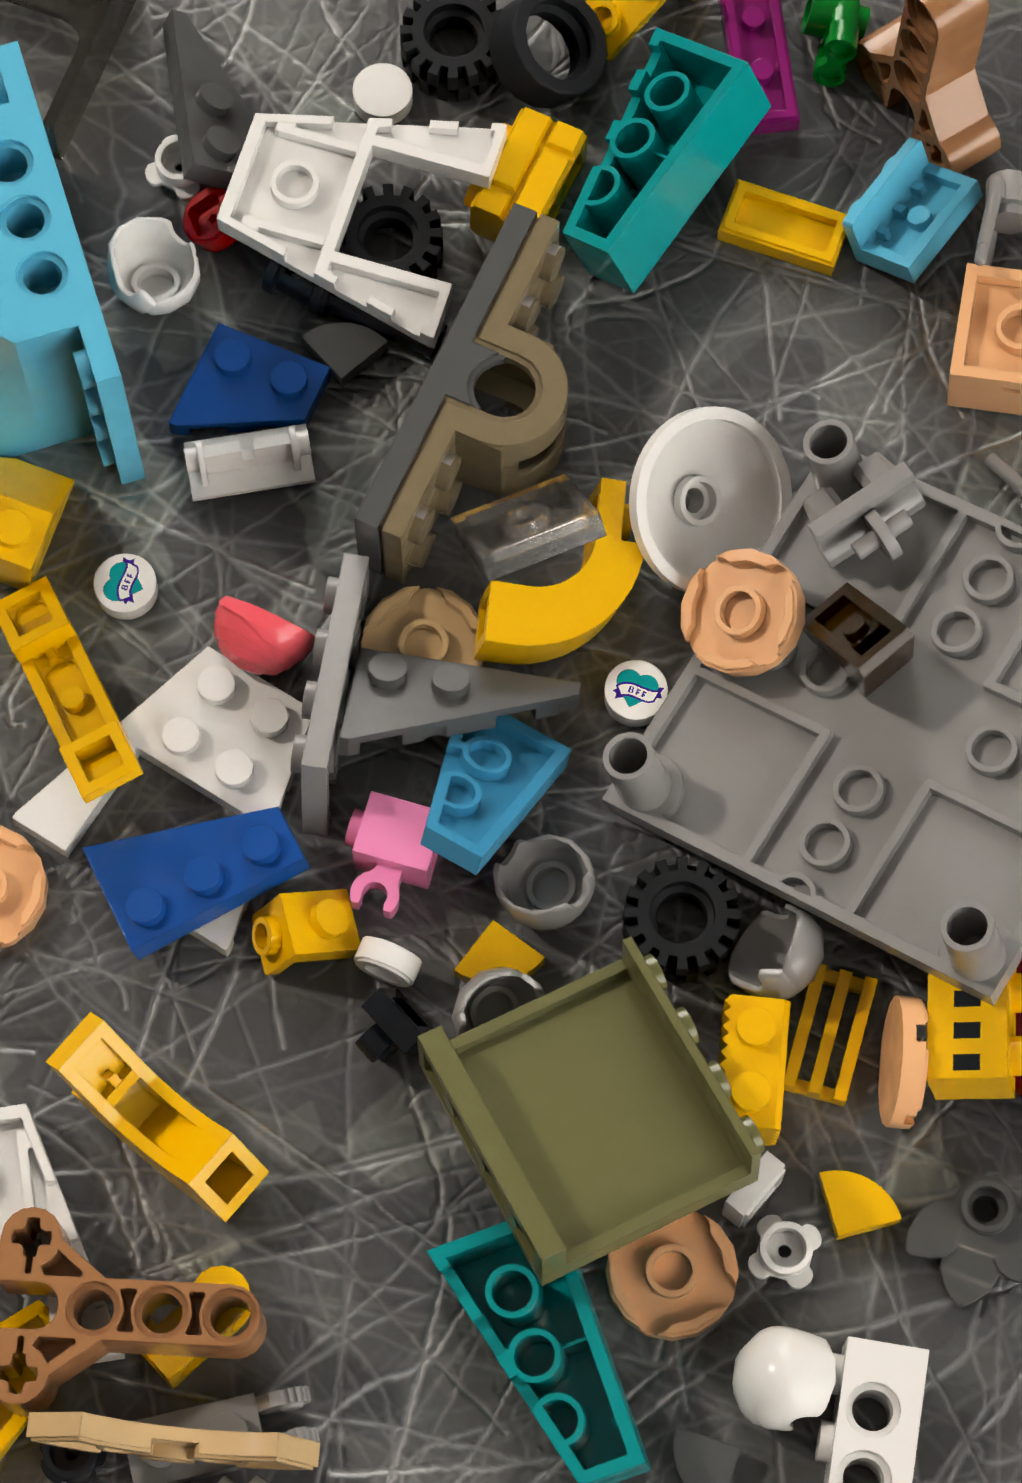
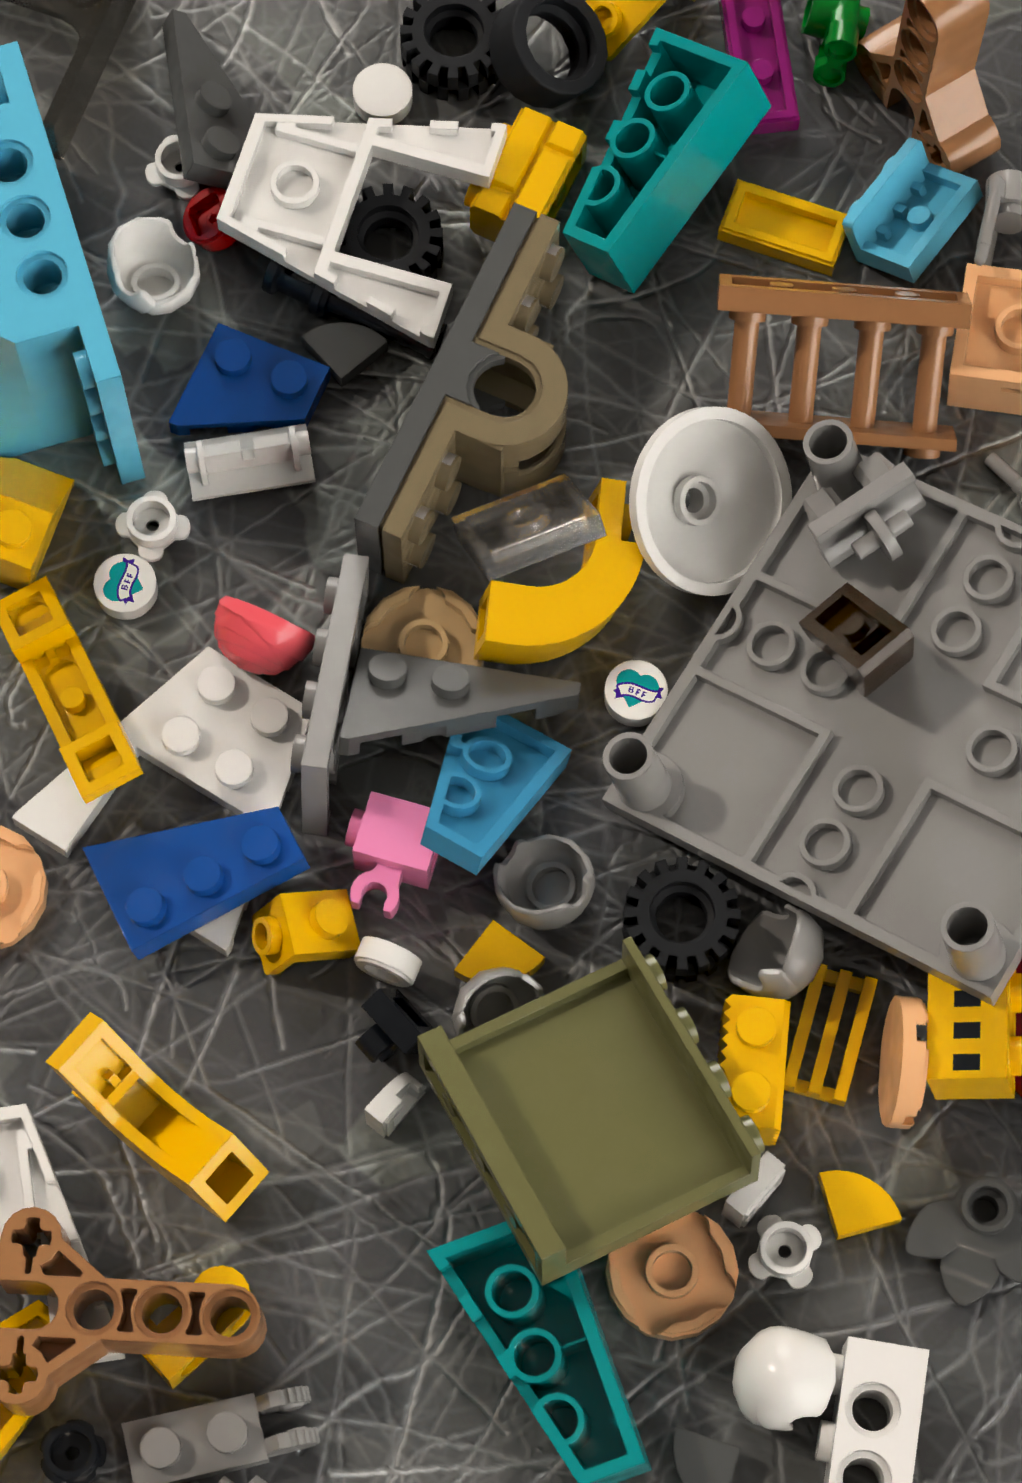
tan tile [26,1411,320,1470] -> none
light nougat tile [681,548,806,677] -> none
none -> white plate [115,491,191,562]
none -> white tile [364,1072,426,1138]
none -> medium nougat fence [717,274,972,459]

